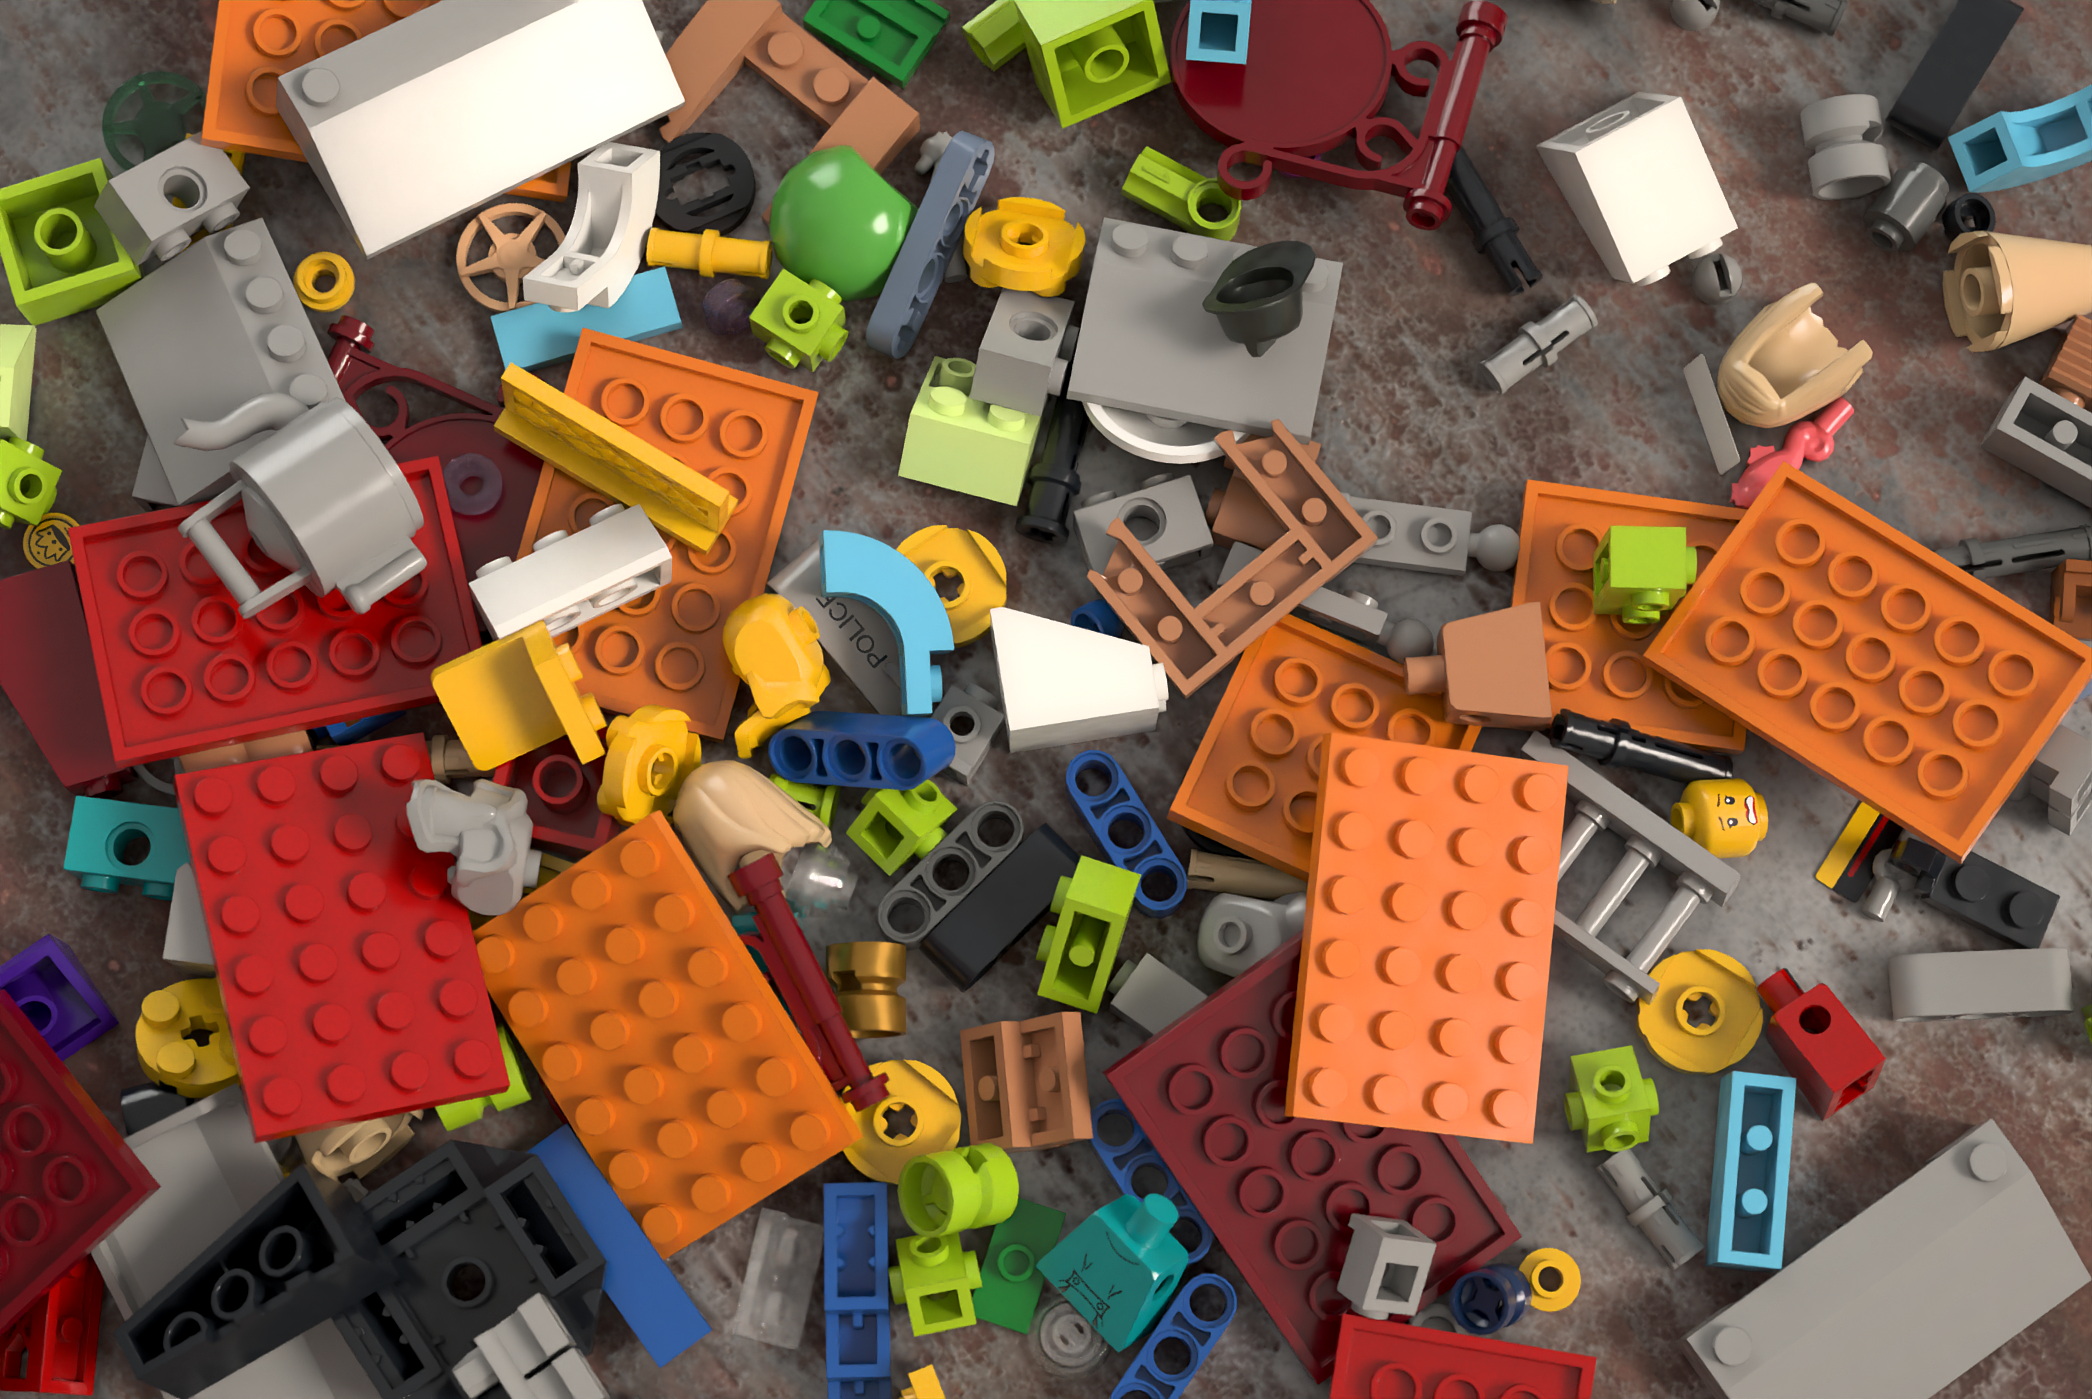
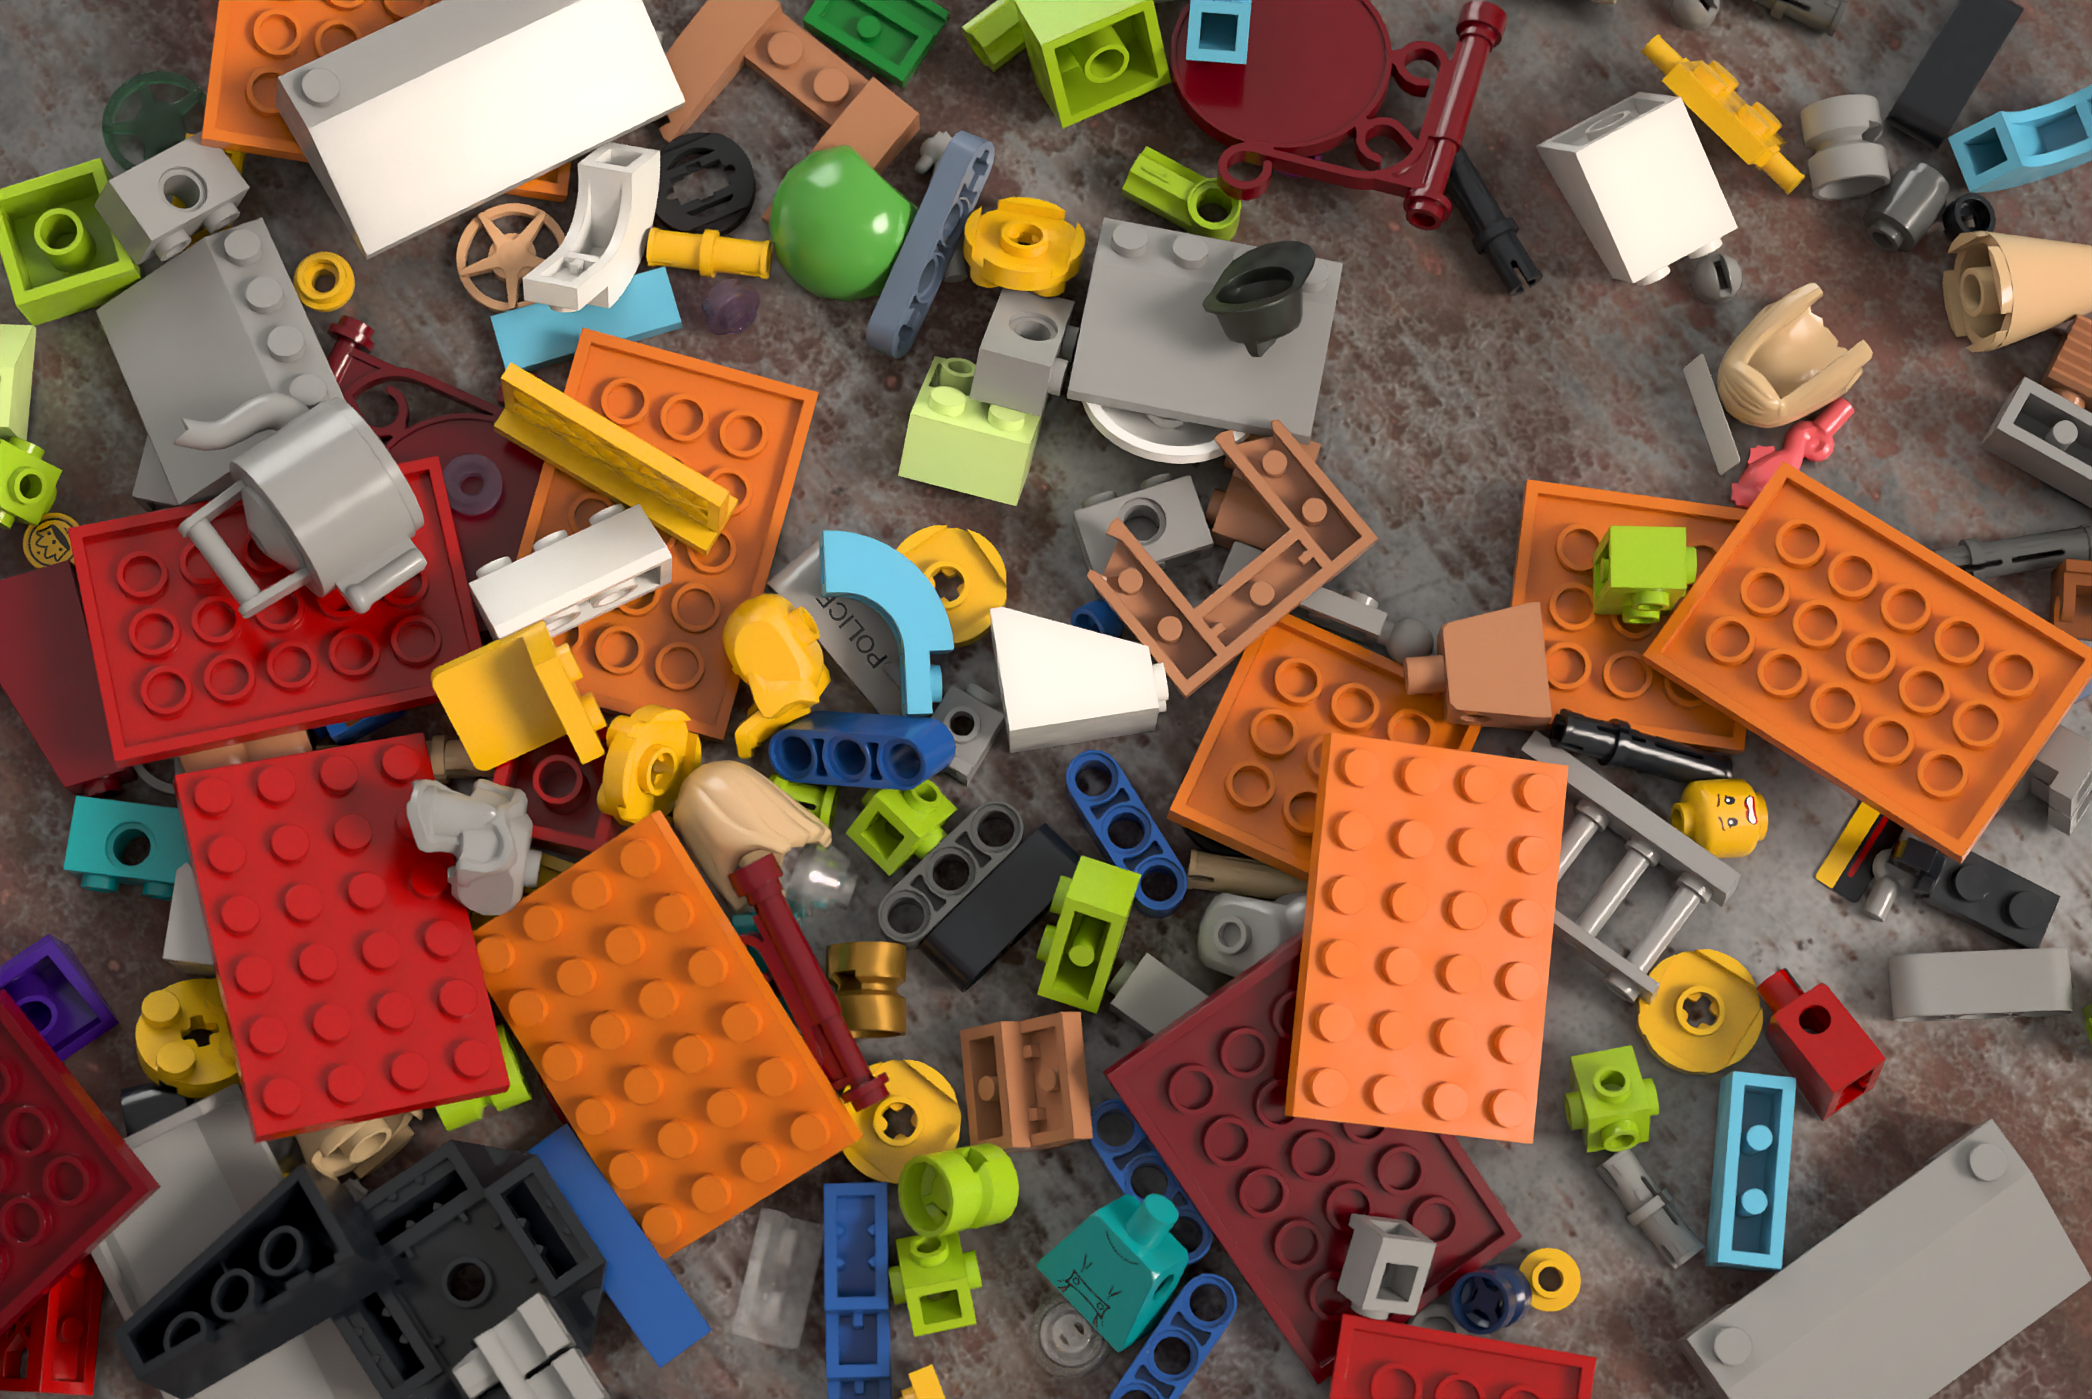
lime brick [749,269,849,373] -> none
green plate [972,1197,1066,1335] -> none
black pin [1015,359,1090,545] -> none
light grey plate [1340,492,1520,576] -> none
light grey pin [1478,294,1598,395] -> none
none -> yellow plate [1641,34,1805,194]

